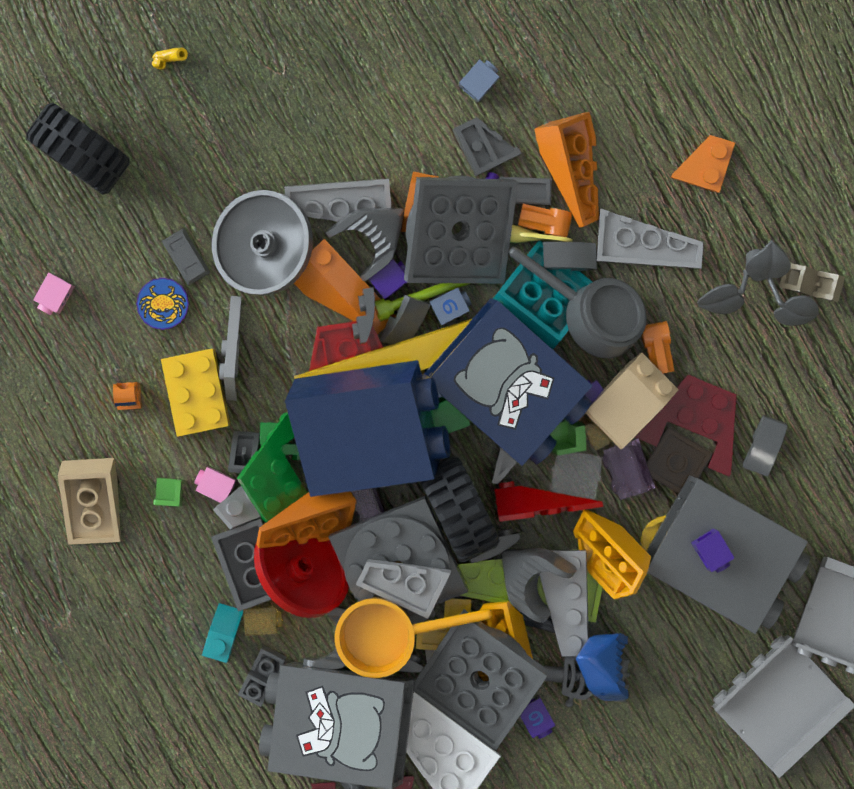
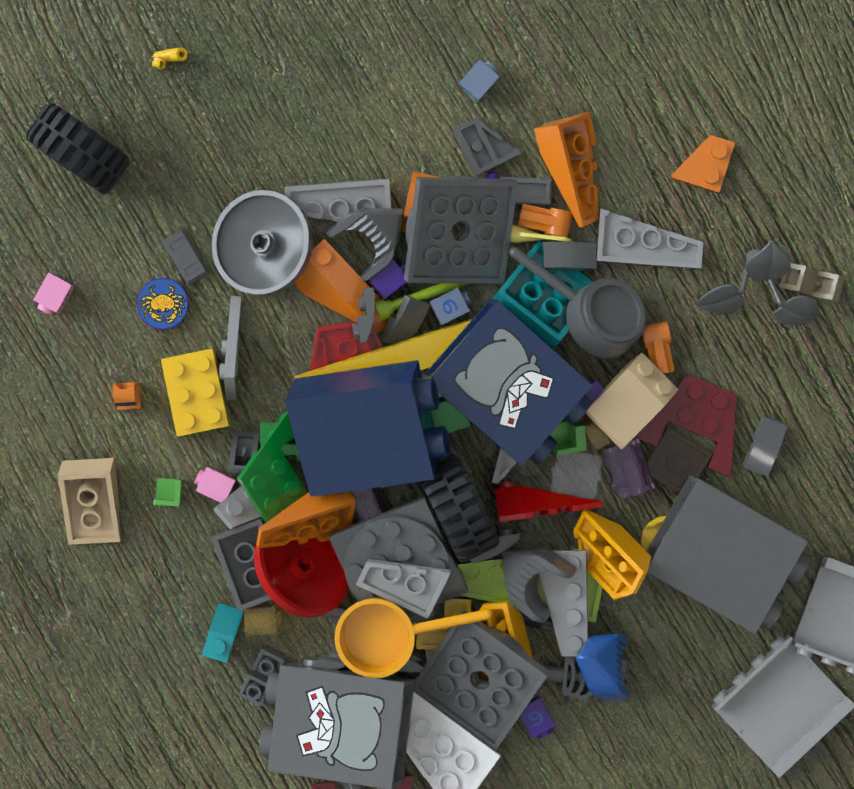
dark purple brick [691,528,734,573] -> none

